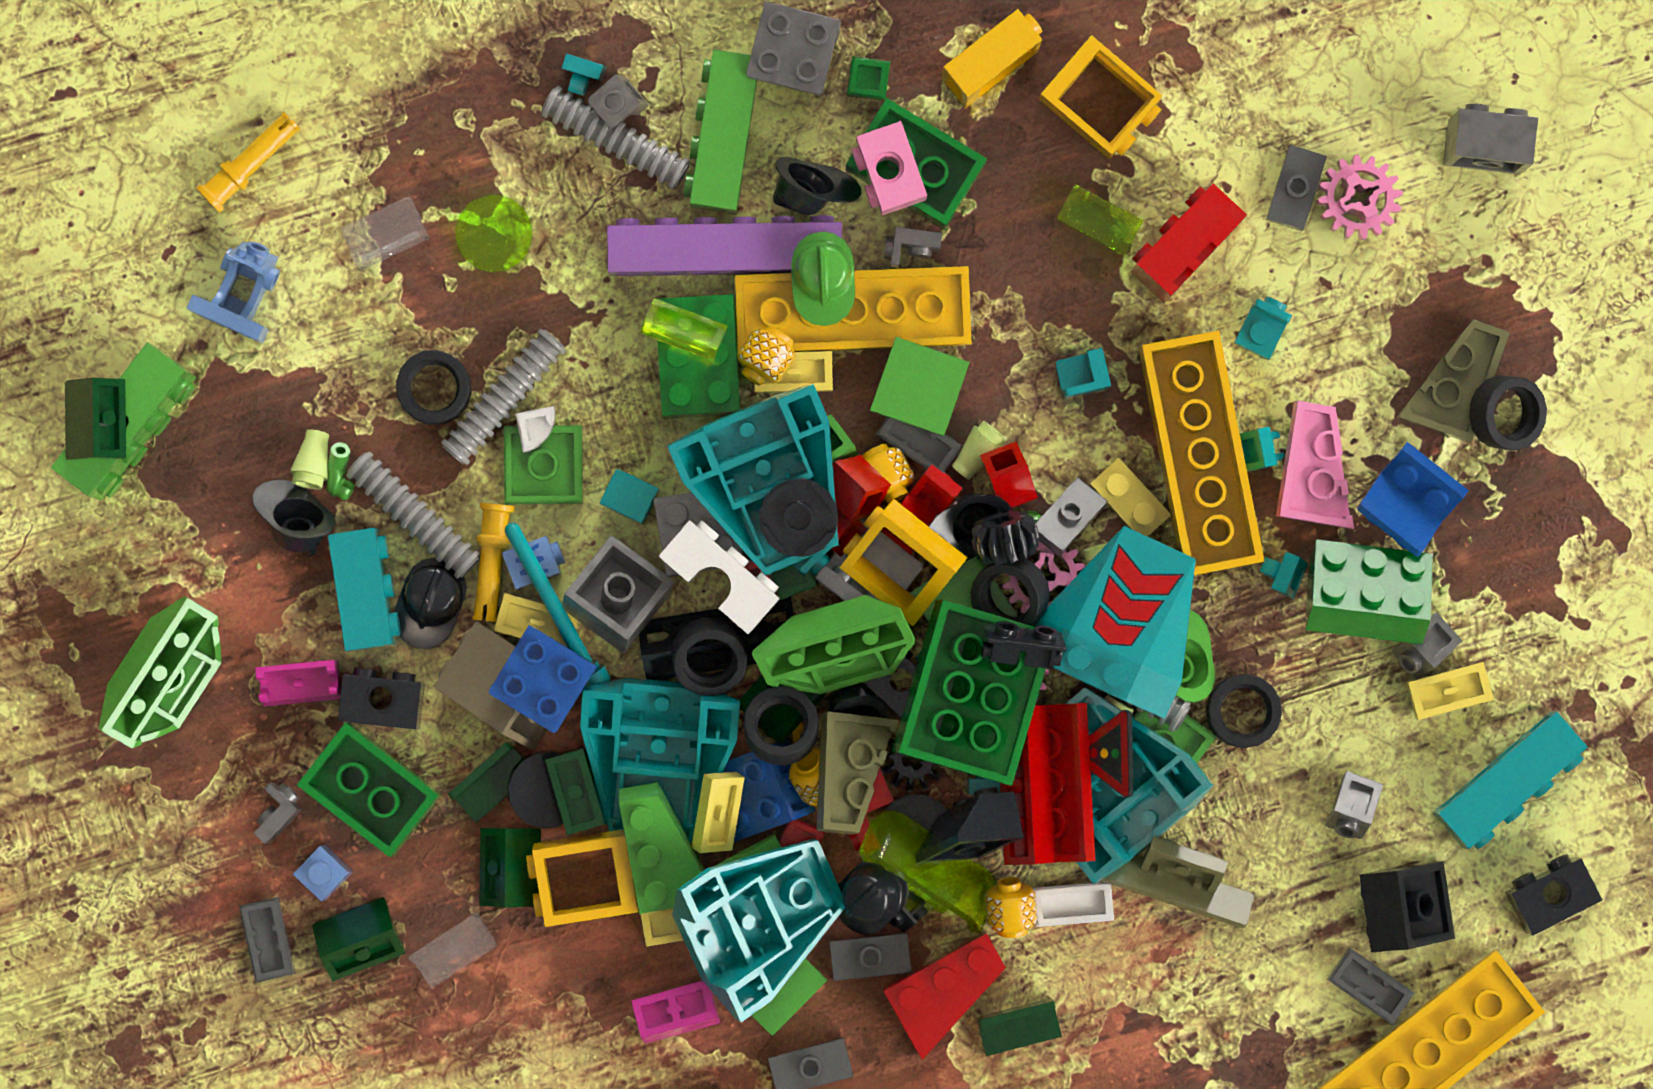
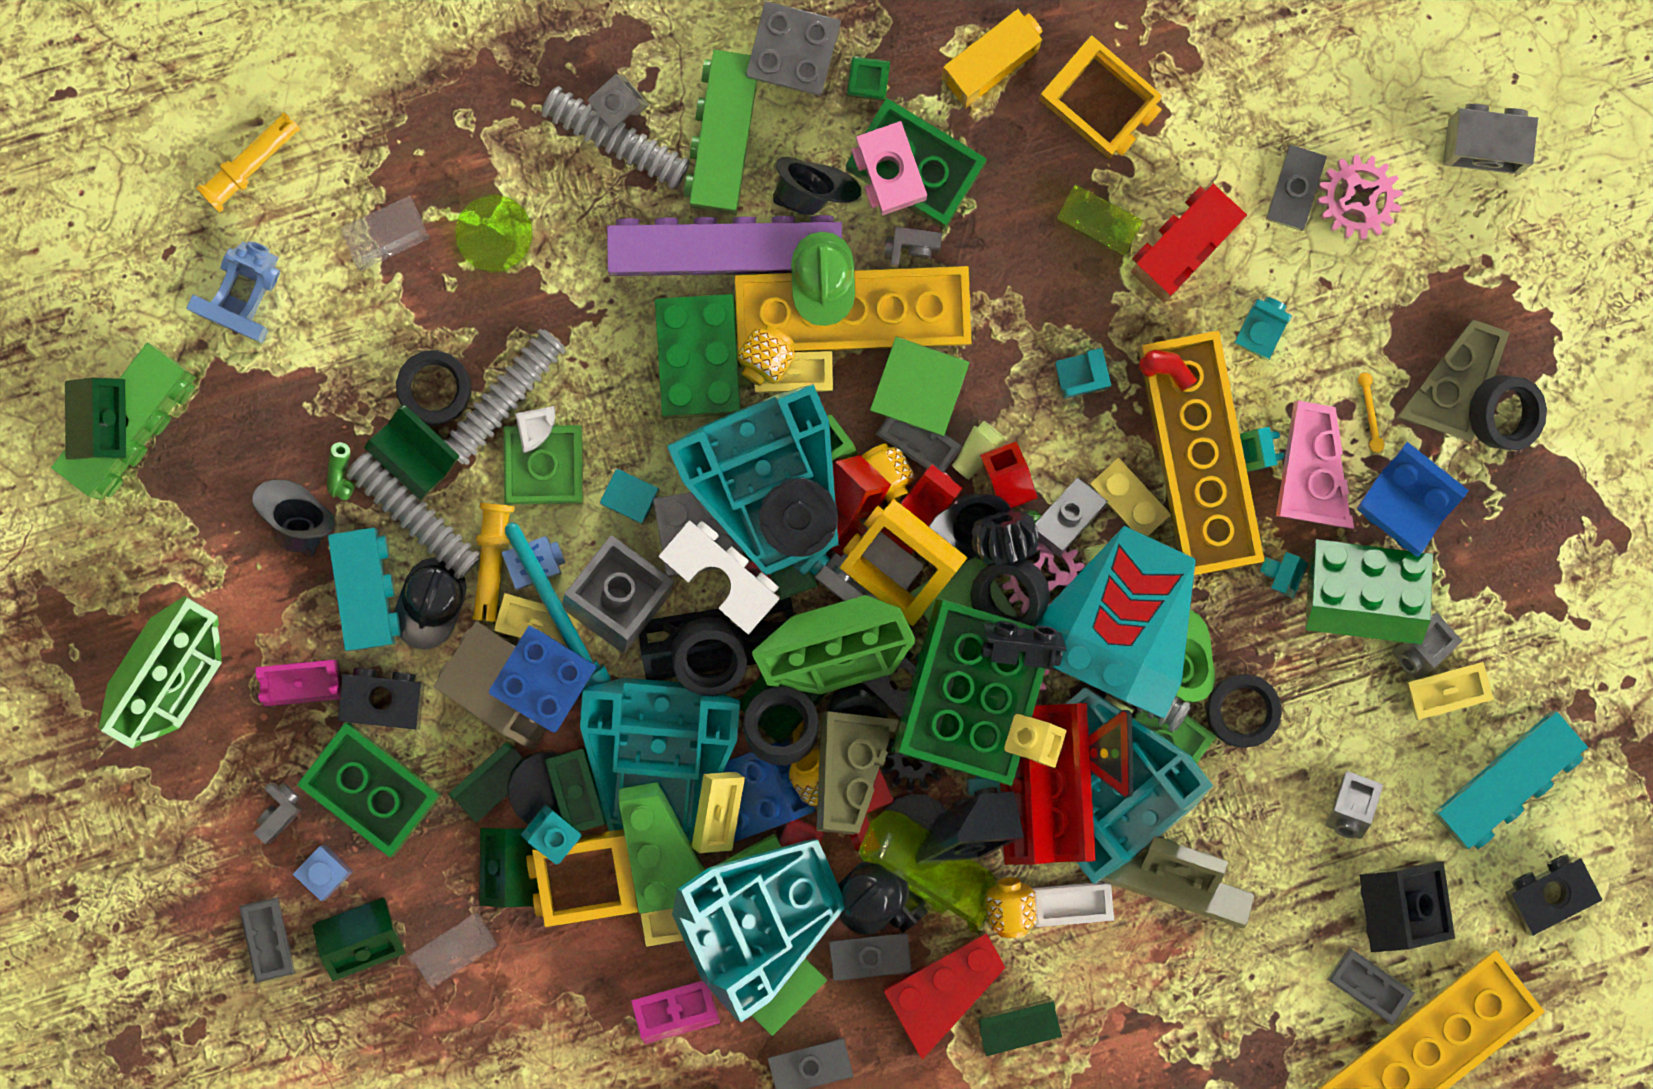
yellowish green cone [290,430,329,490] -> none
teal tile [562,53,607,96] -> none
clear neon green plate [640,298,728,361] -> none
none -> dark green panel [364,404,459,501]
none -> teal bracket [520,804,581,864]
none -> light yellow bracket [1004,714,1067,768]
none -> red arm [1139,349,1197,392]
none -> yellow hinge [1357,372,1385,453]

